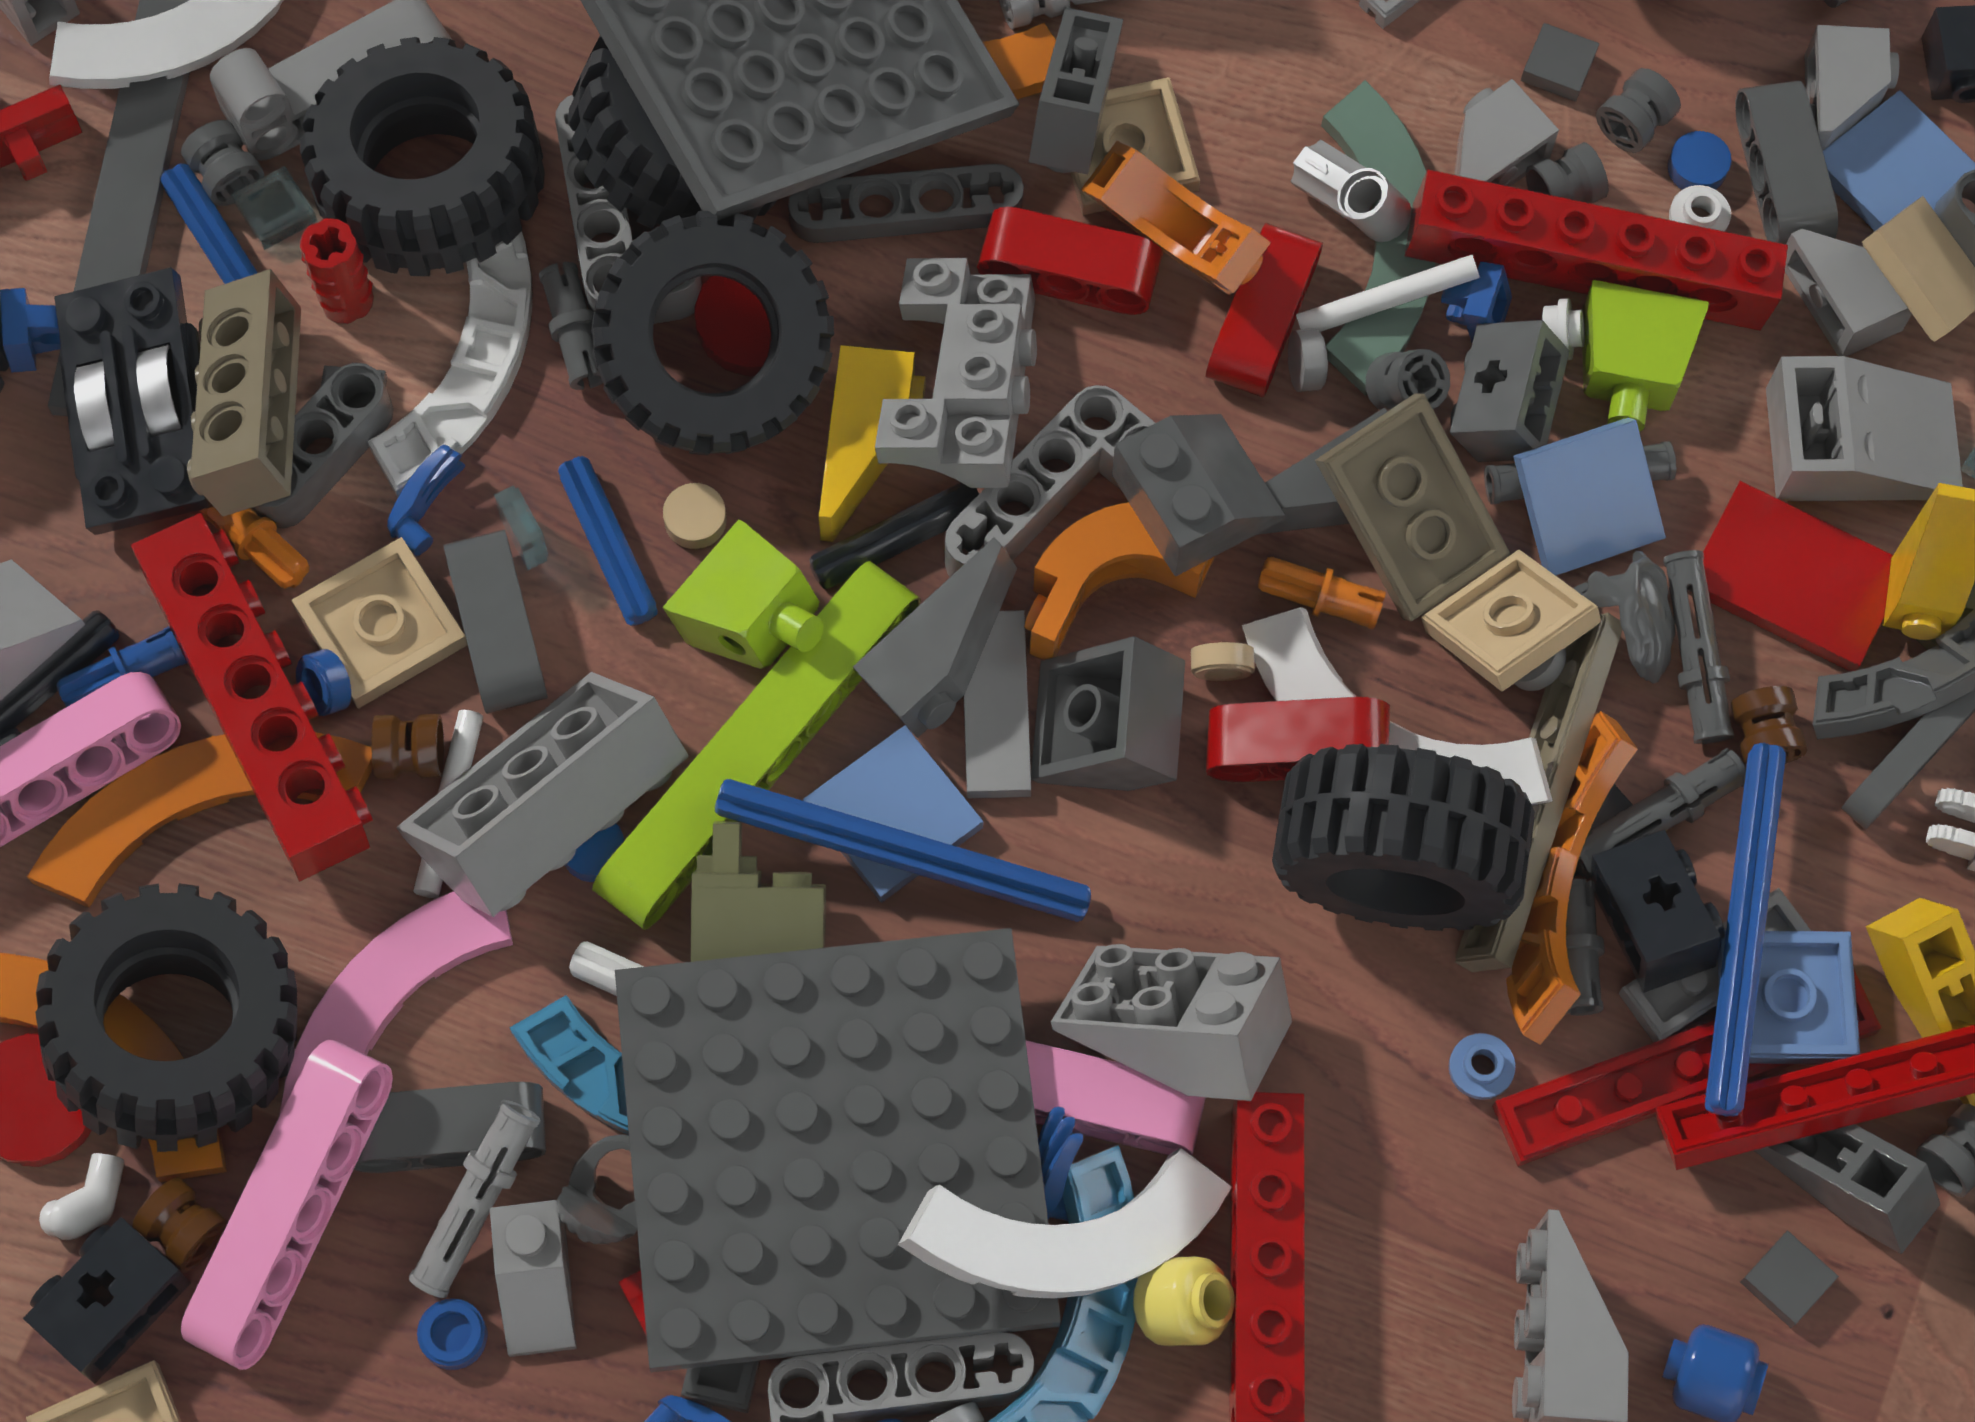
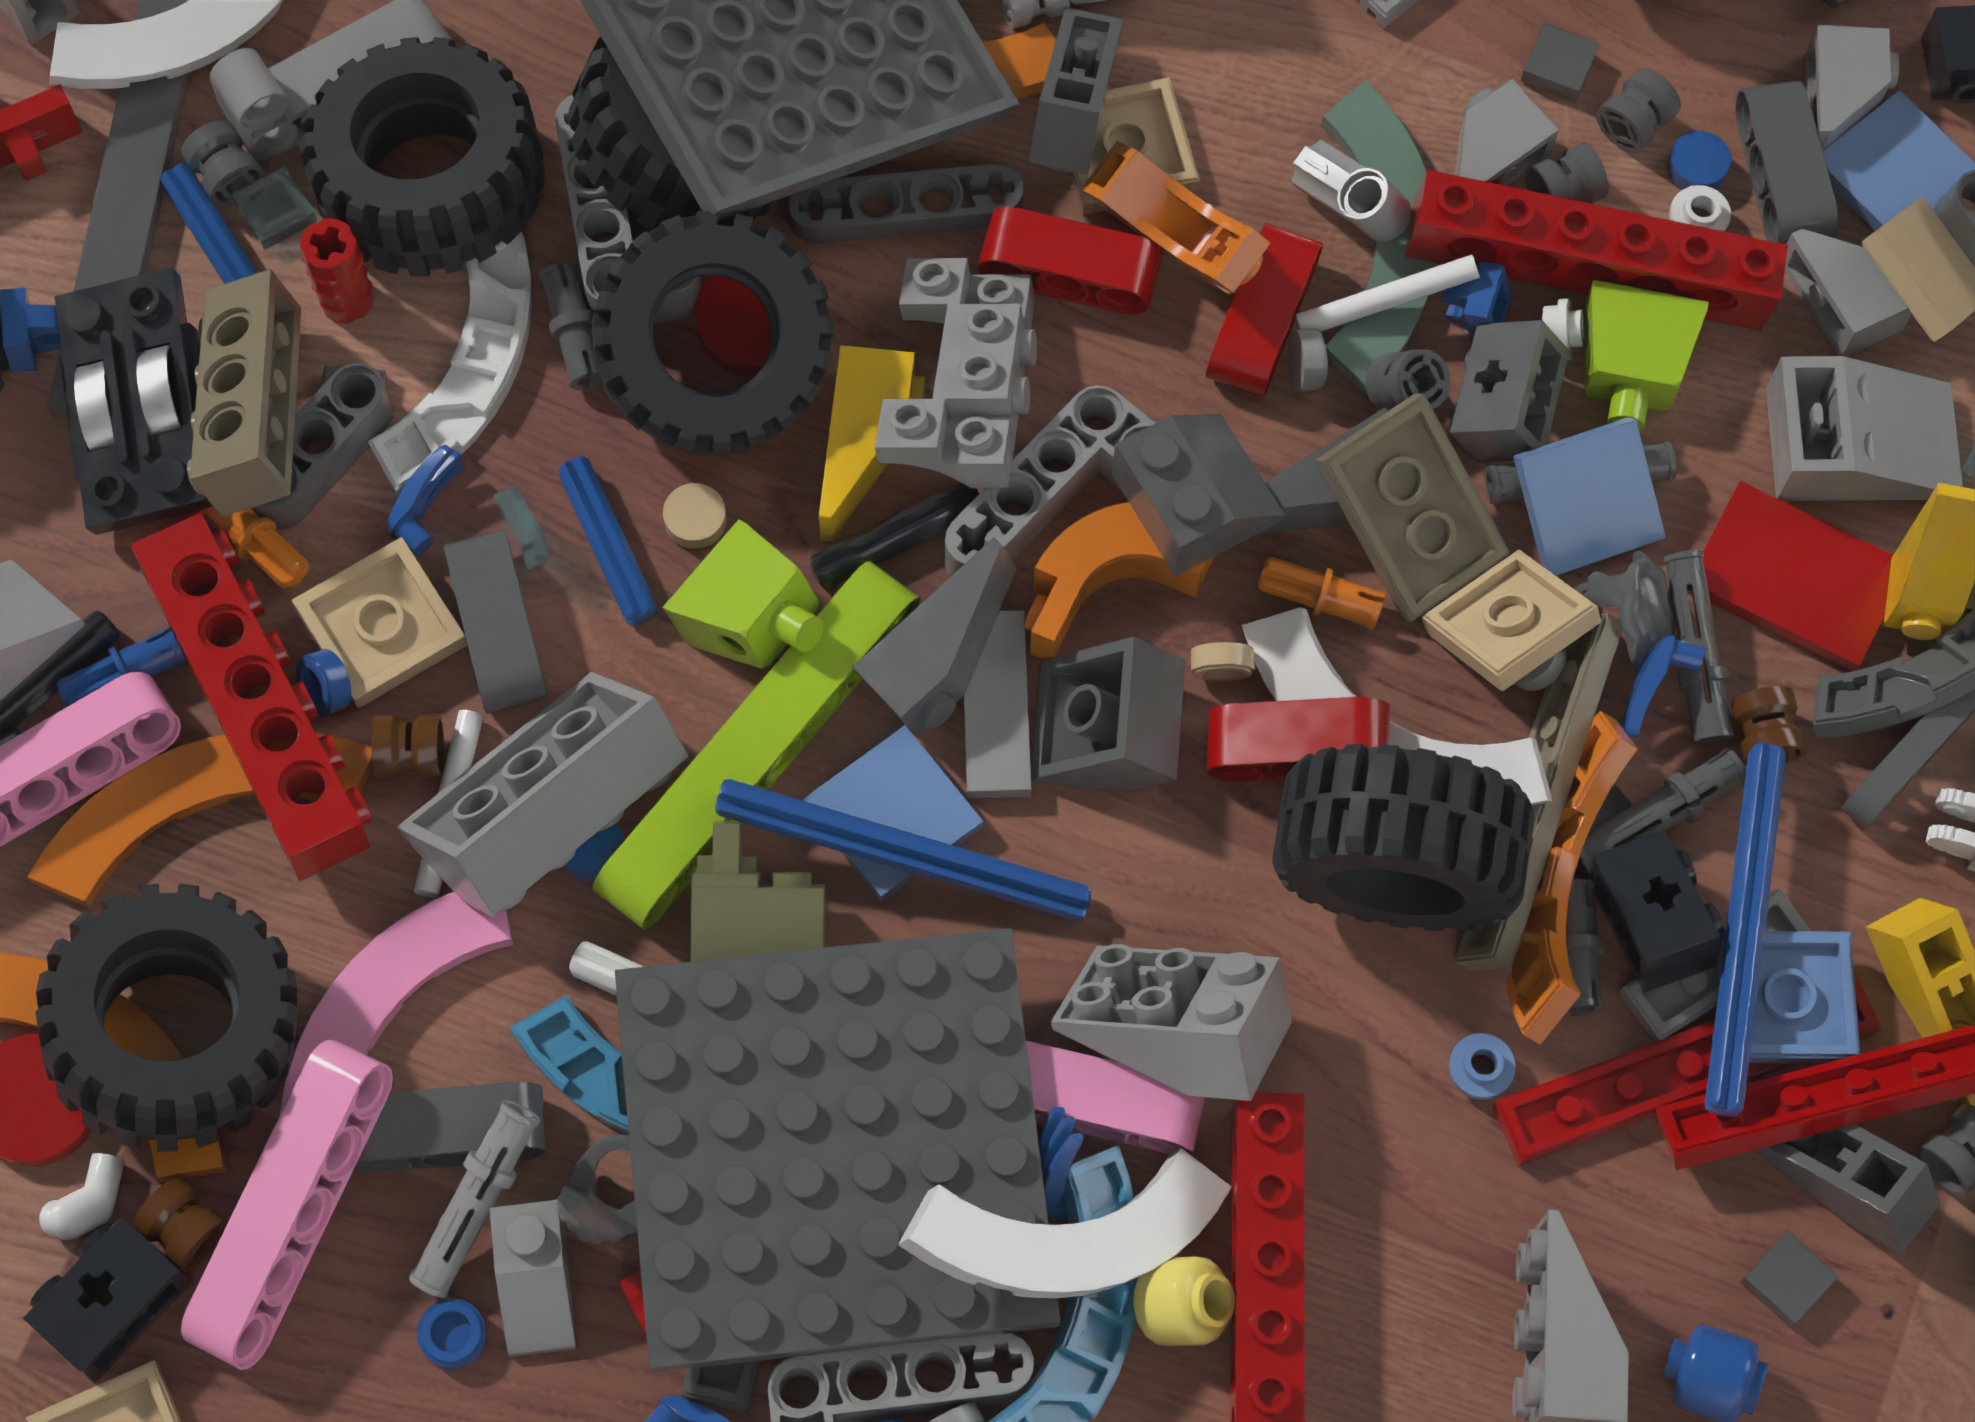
none -> blue piece [1622,635,1705,738]

